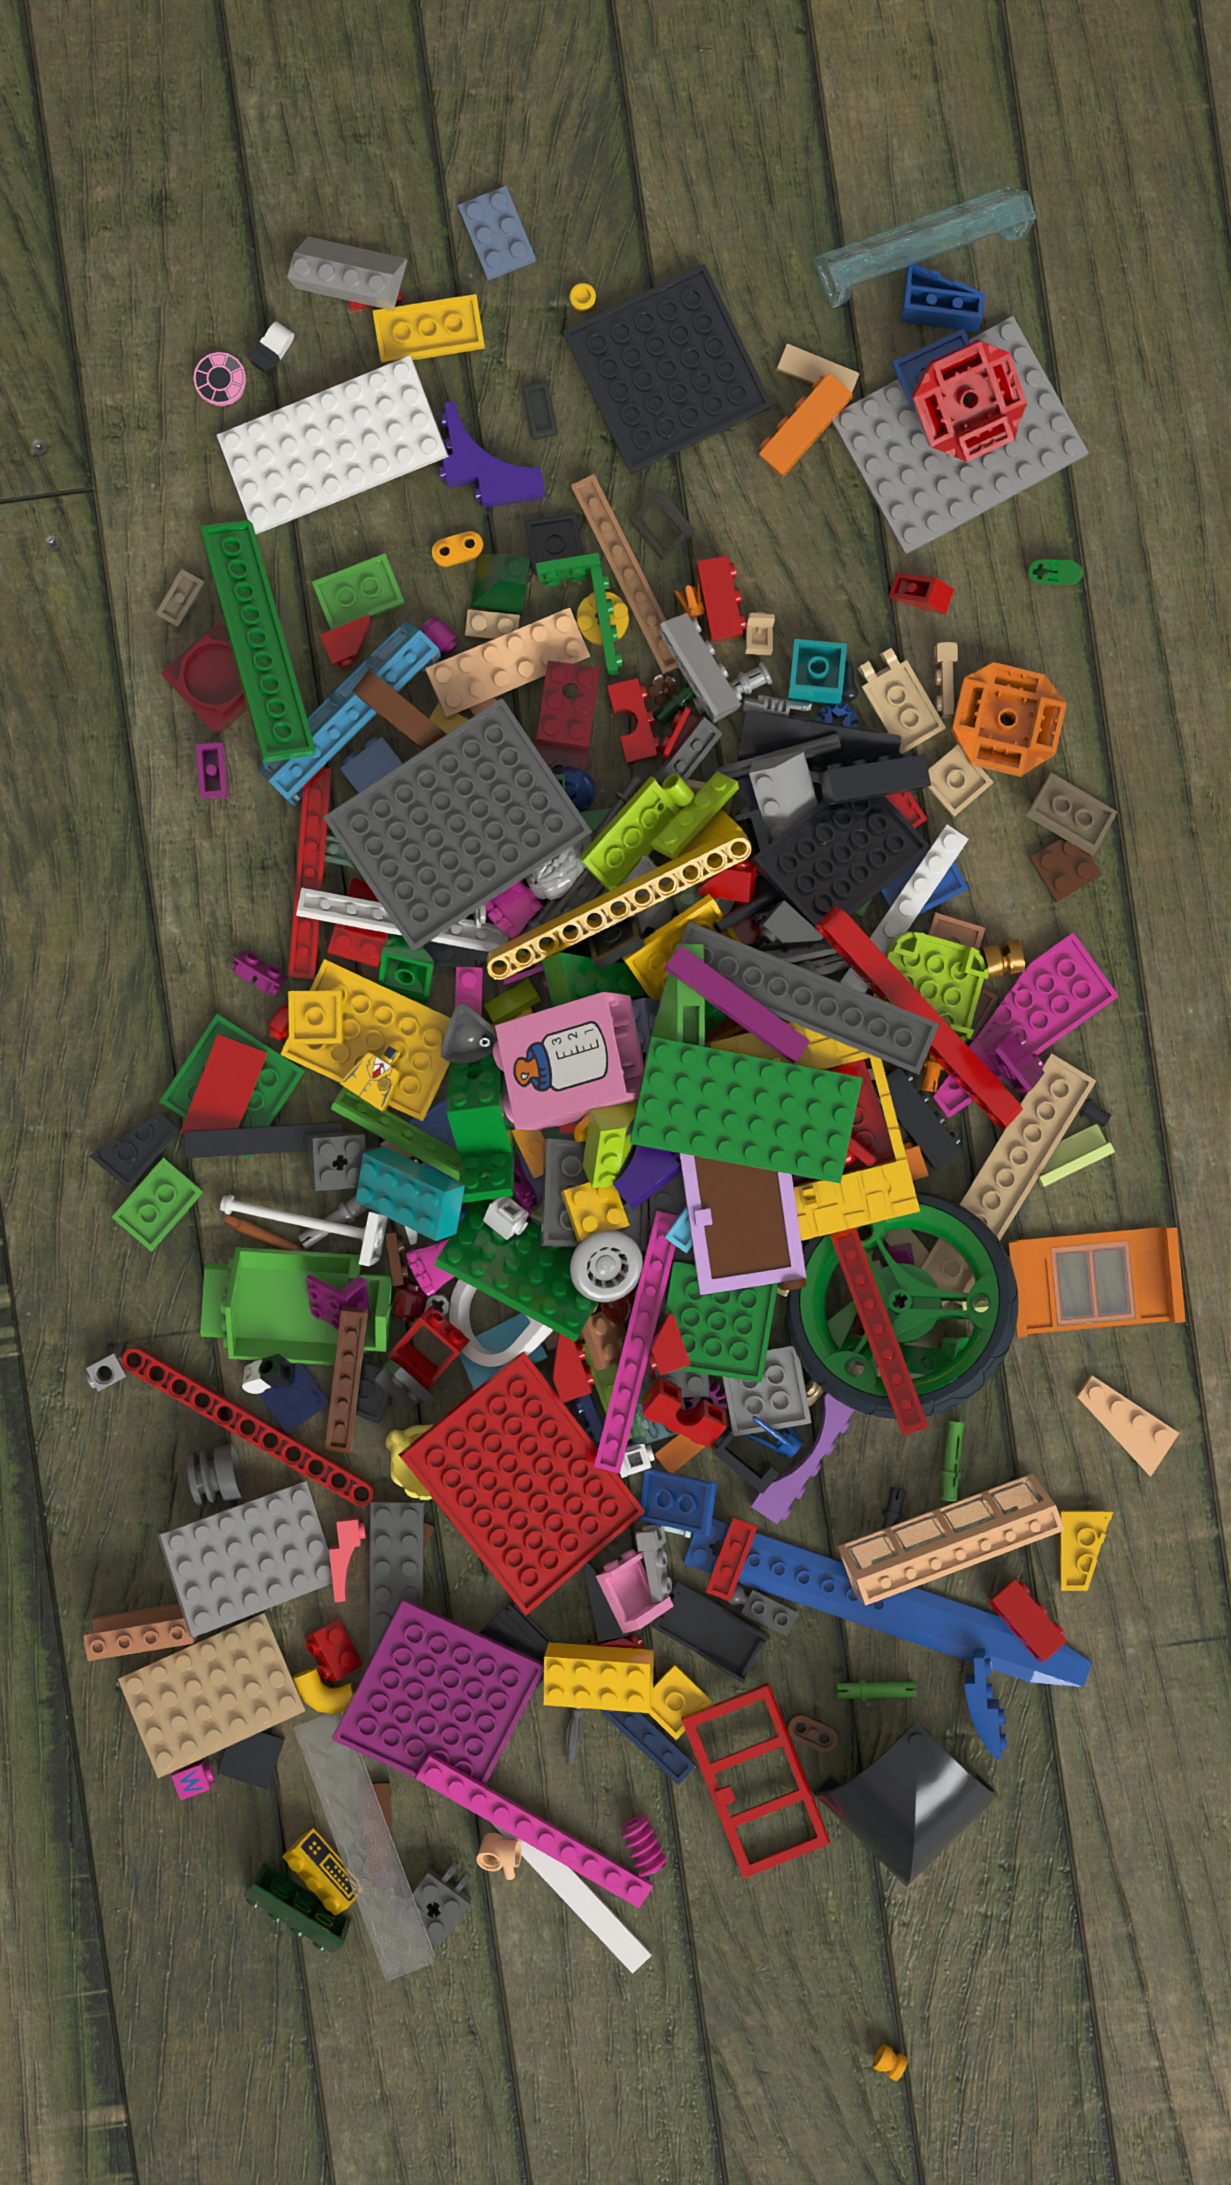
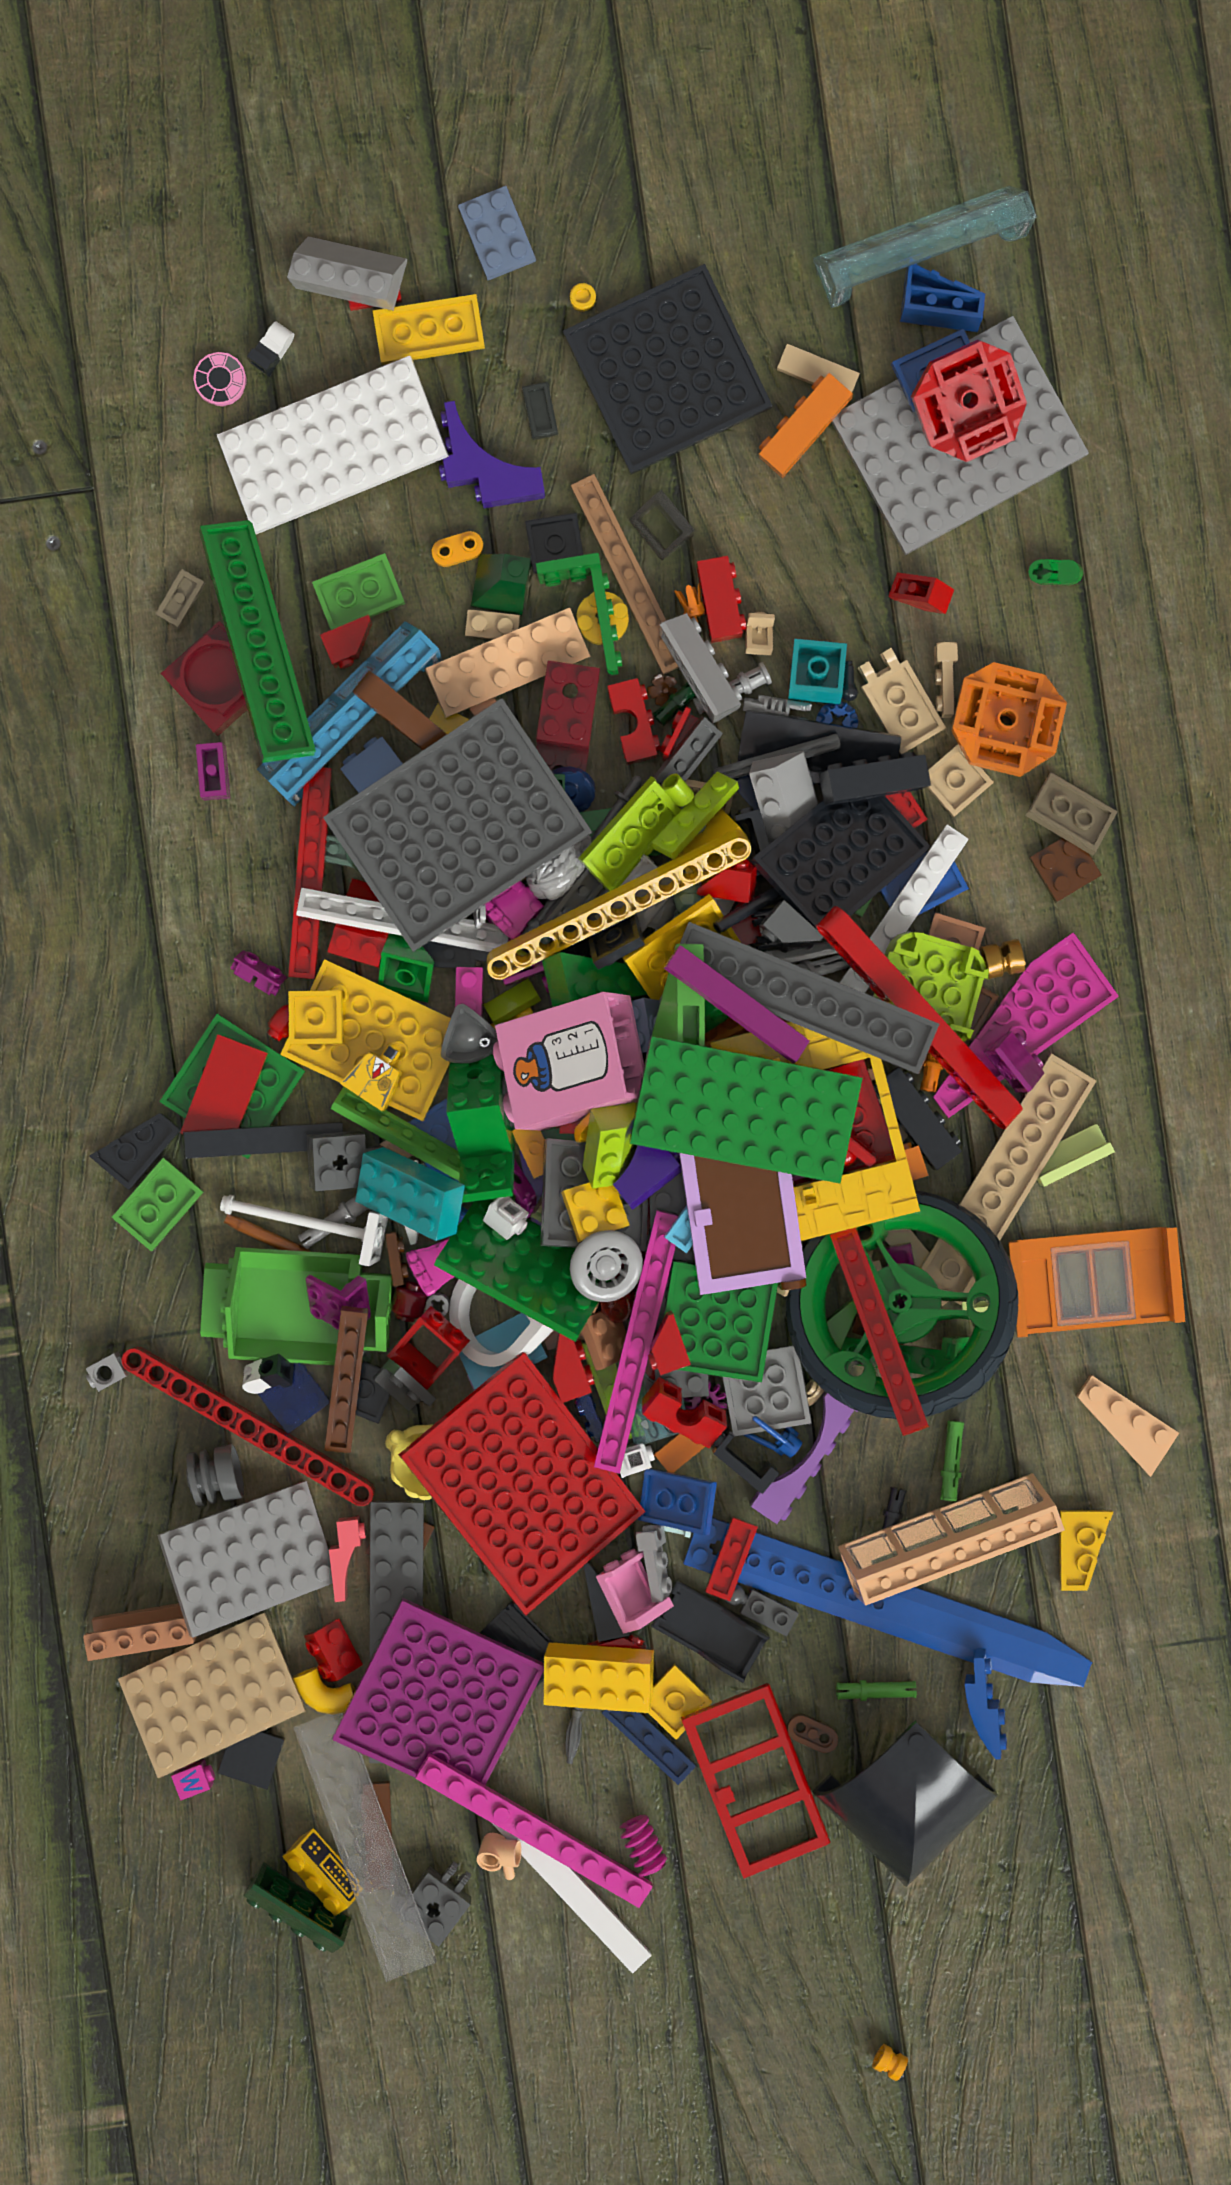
magenta brick [420,616,458,655] -> none
red brick [987,1579,1067,1662] -> none
black pin [1078,1099,1111,1128] -> none

